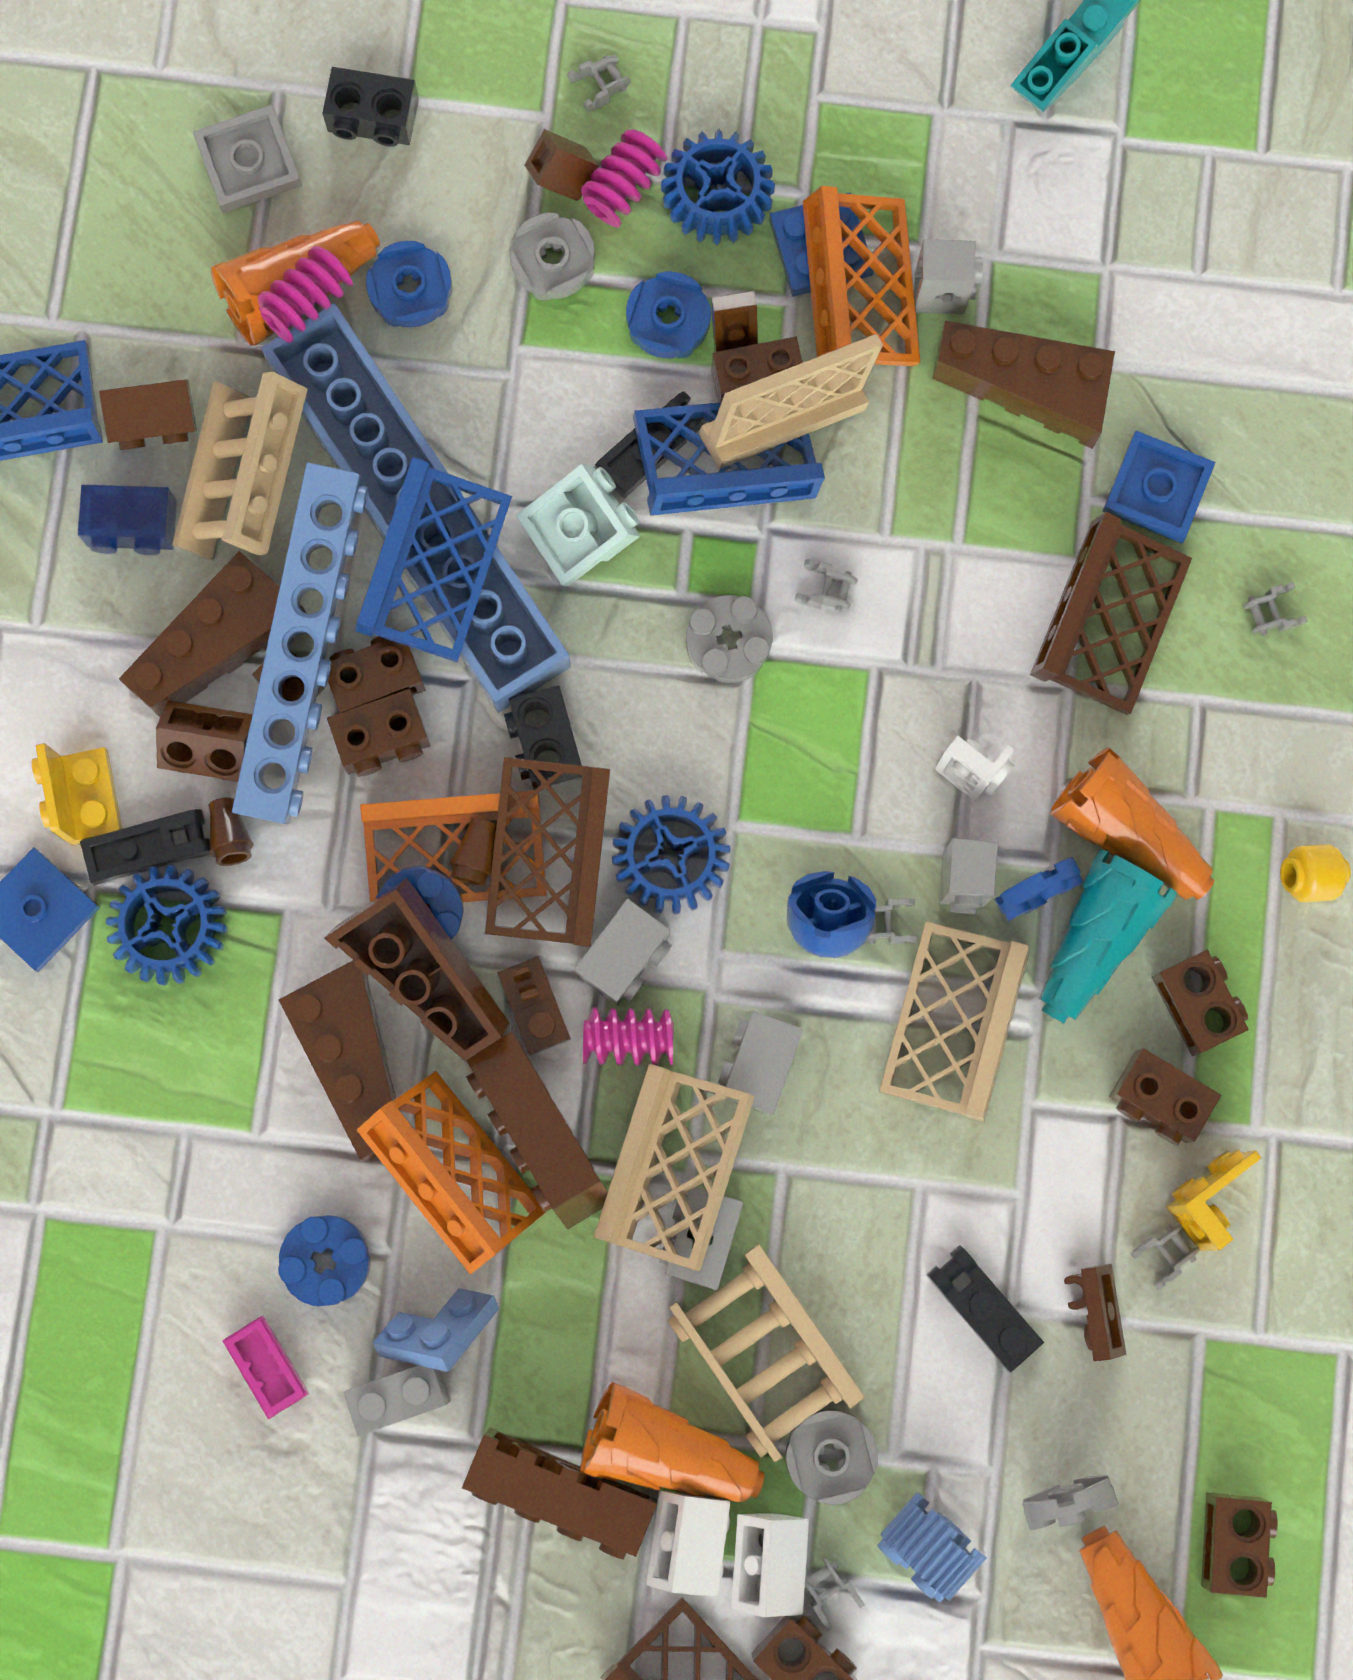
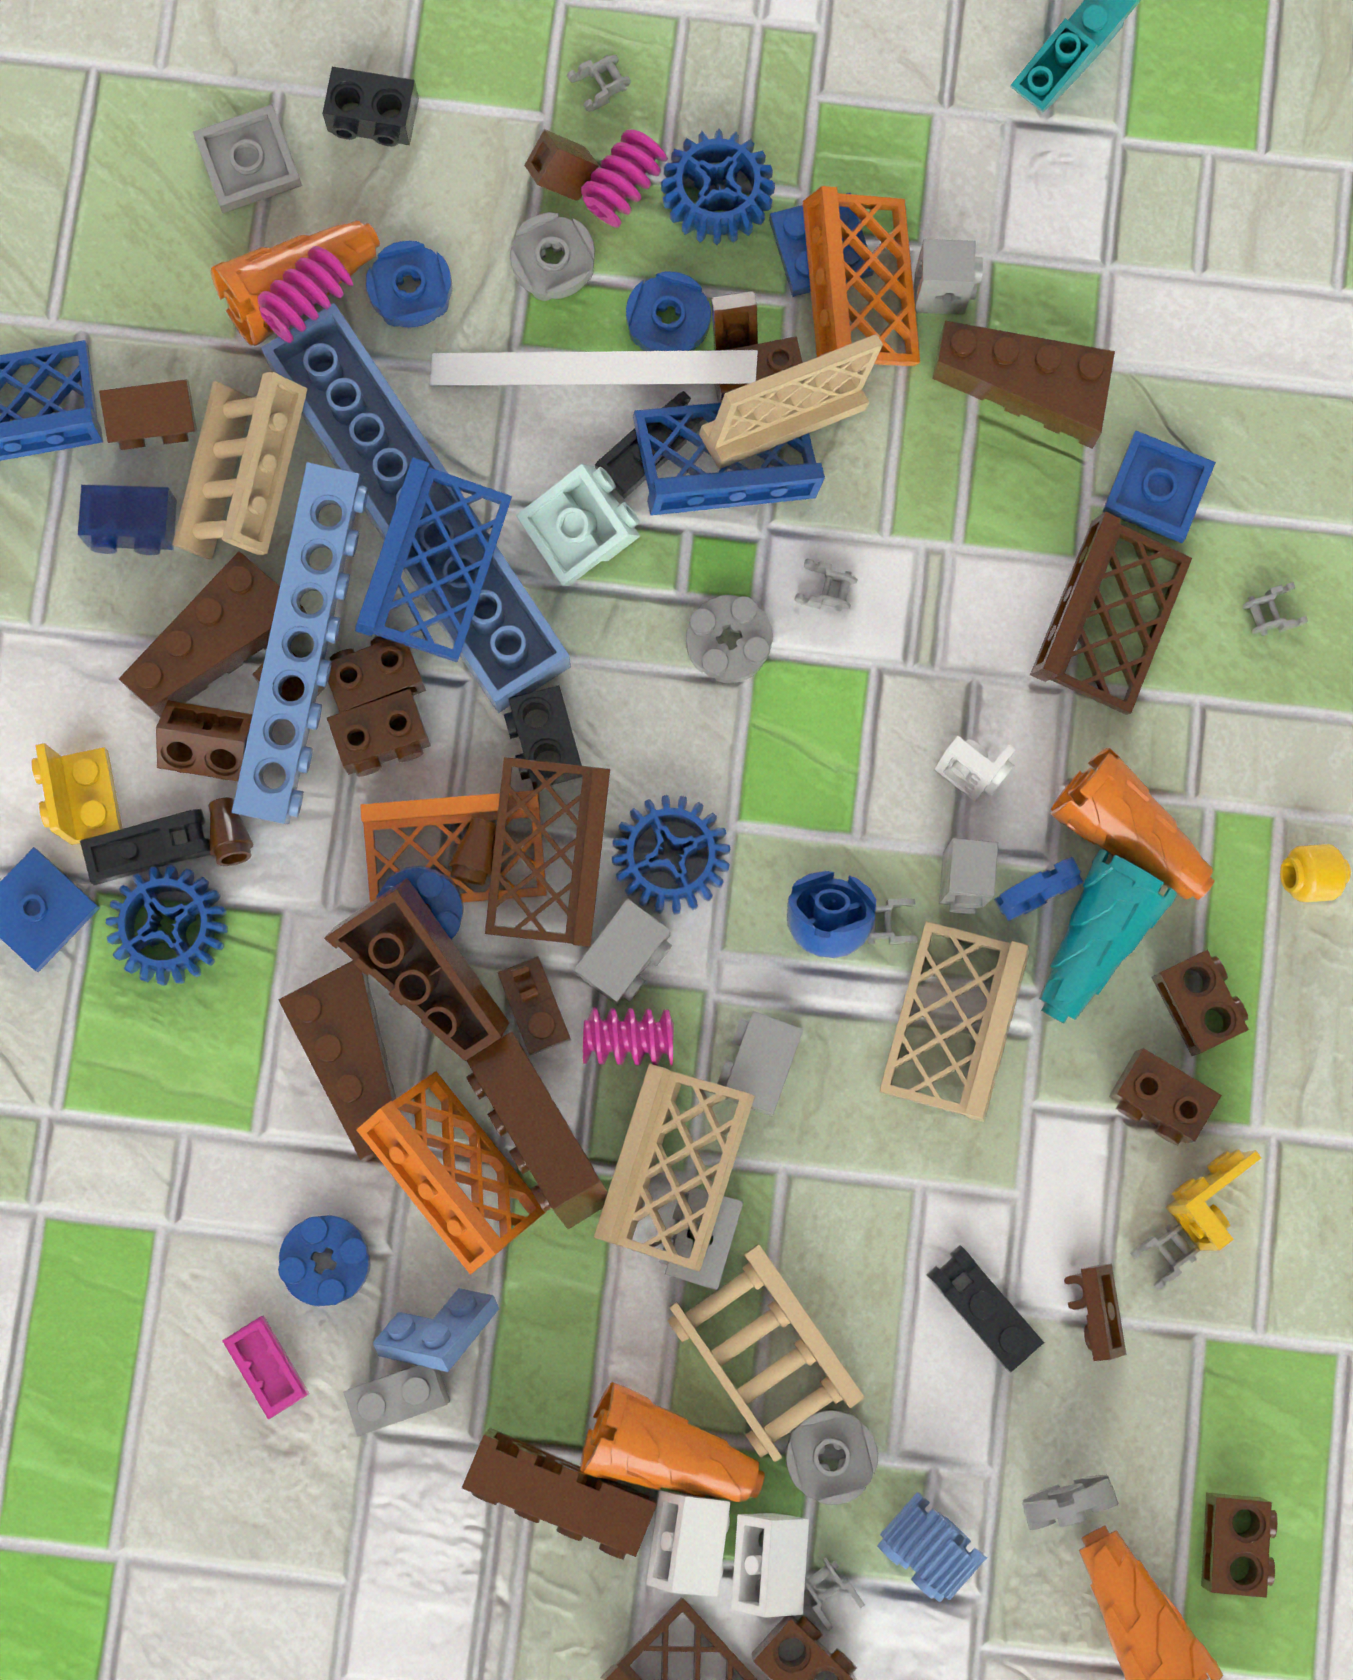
none -> white sticker [430,350,758,386]

